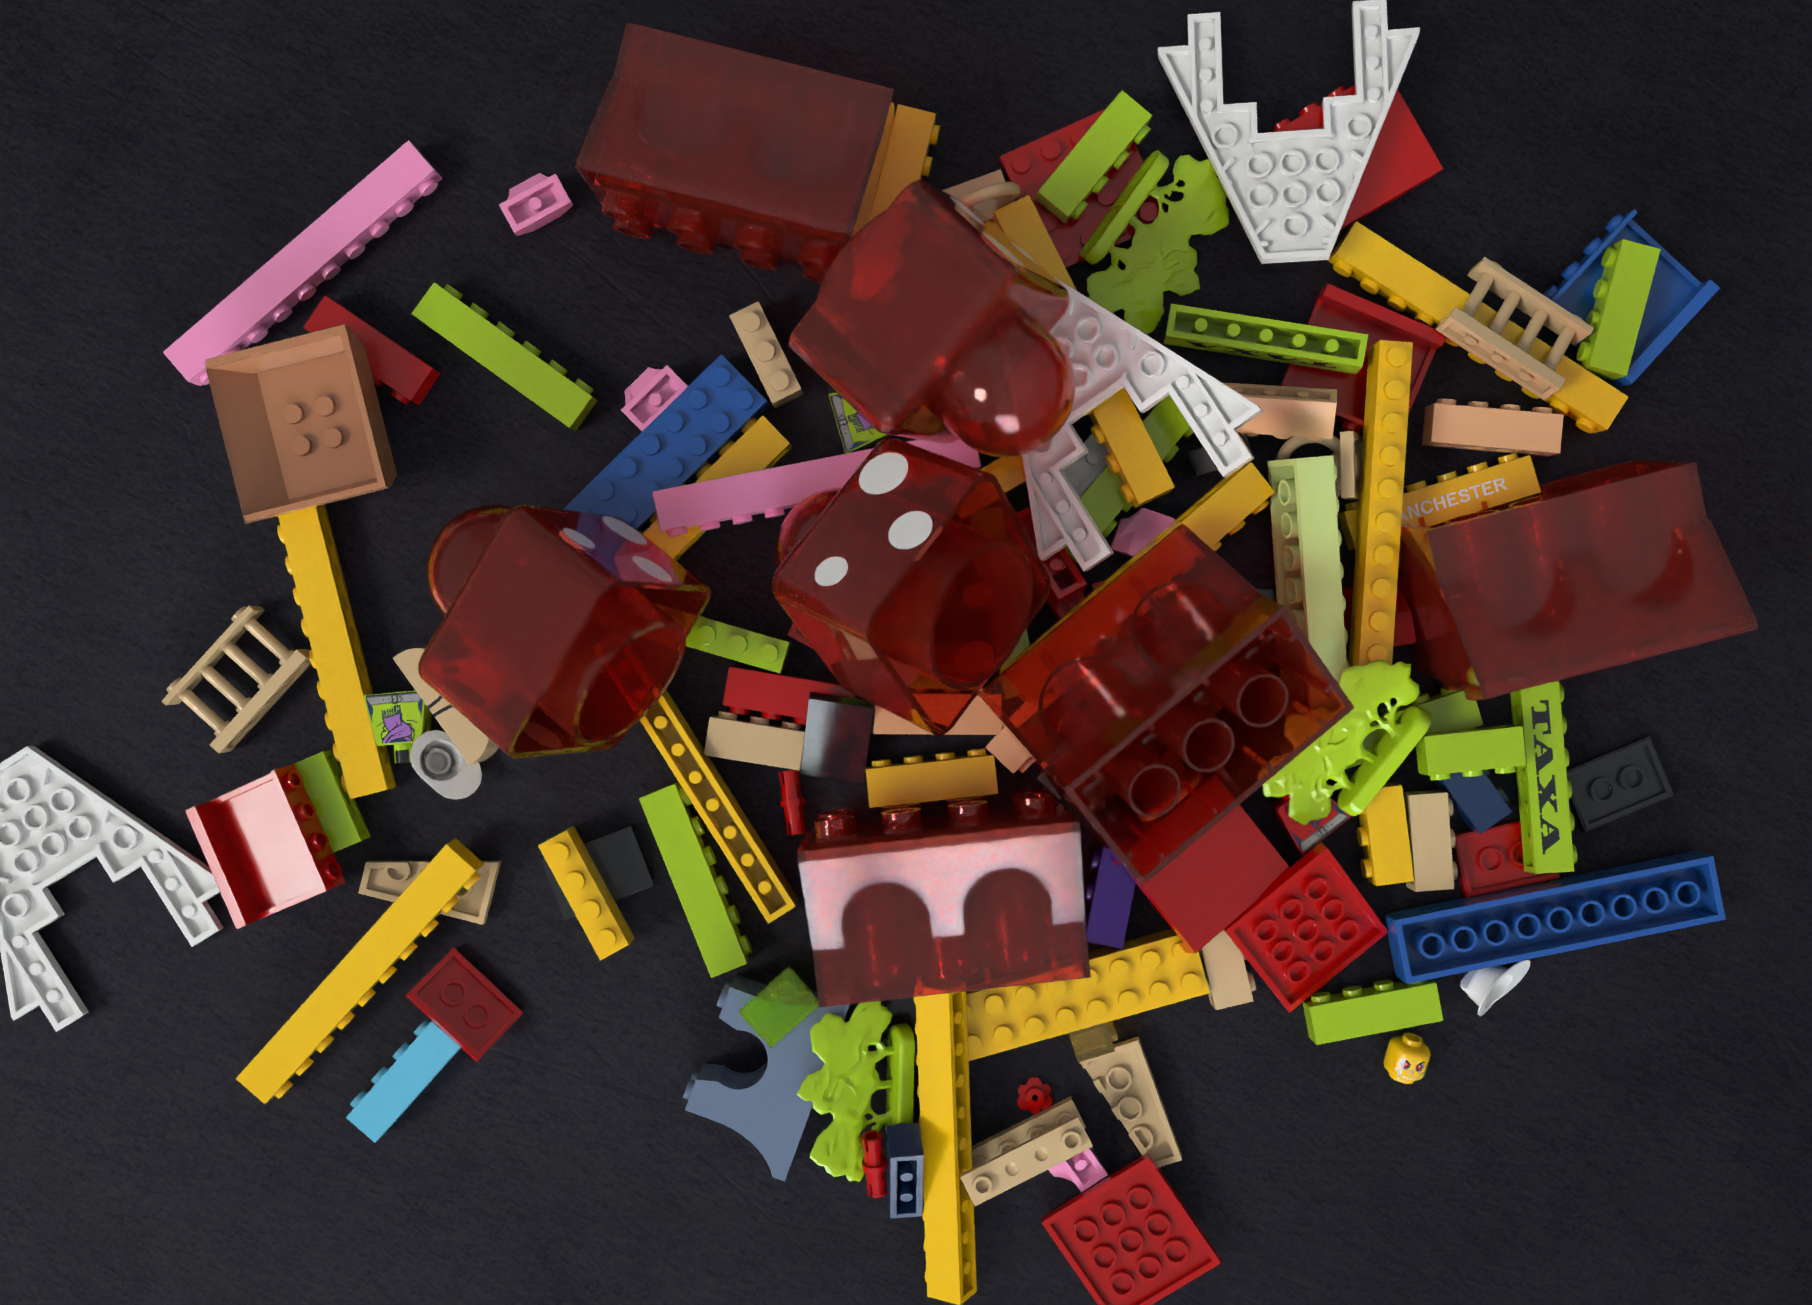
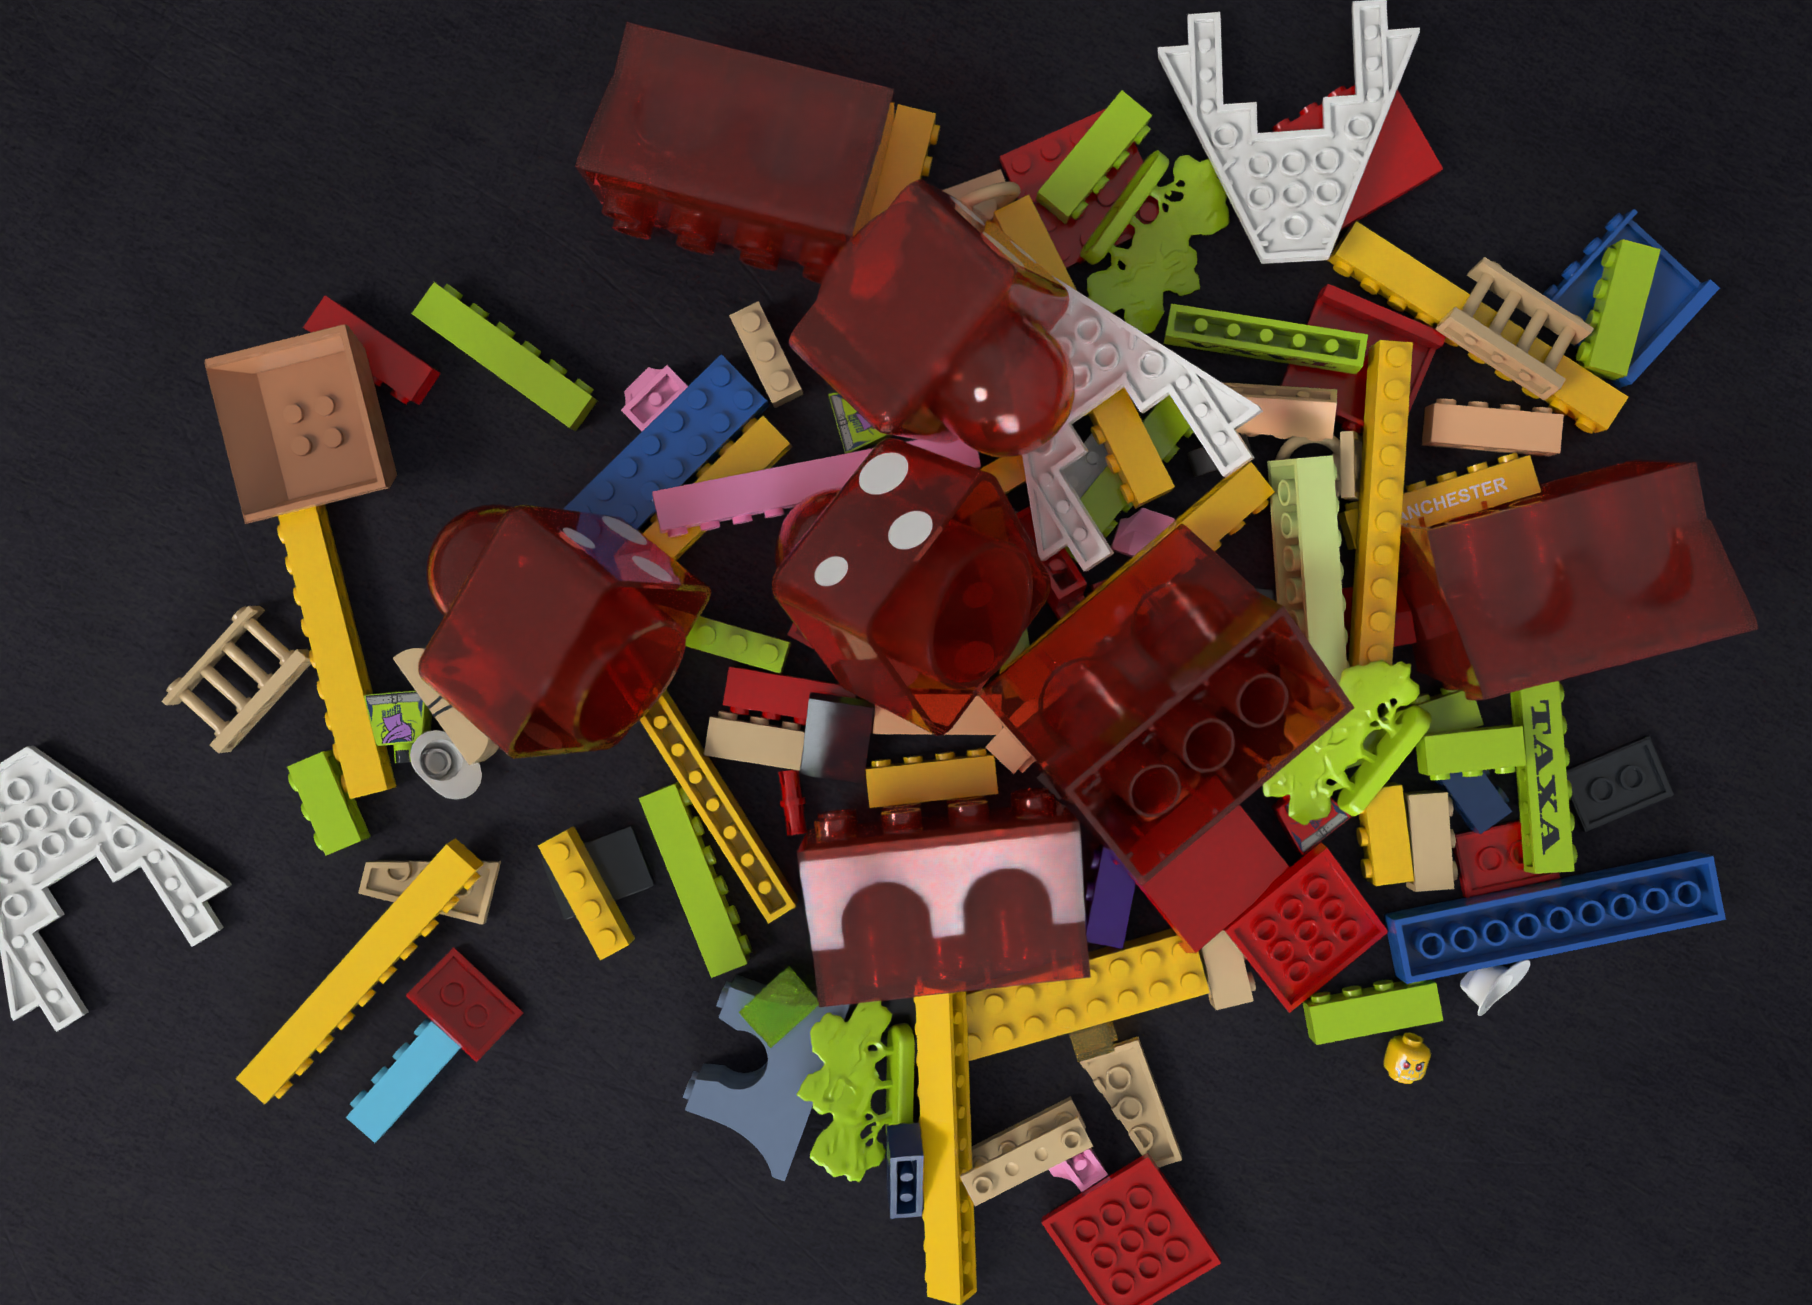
bright pink brick [163,140,442,386] -> none
panel [185,764,346,929] -> none
bright pink slope [499,173,573,236] -> none
red pin [861,1130,888,1198] -> none
red plant [1017,1077,1052,1114] -> none

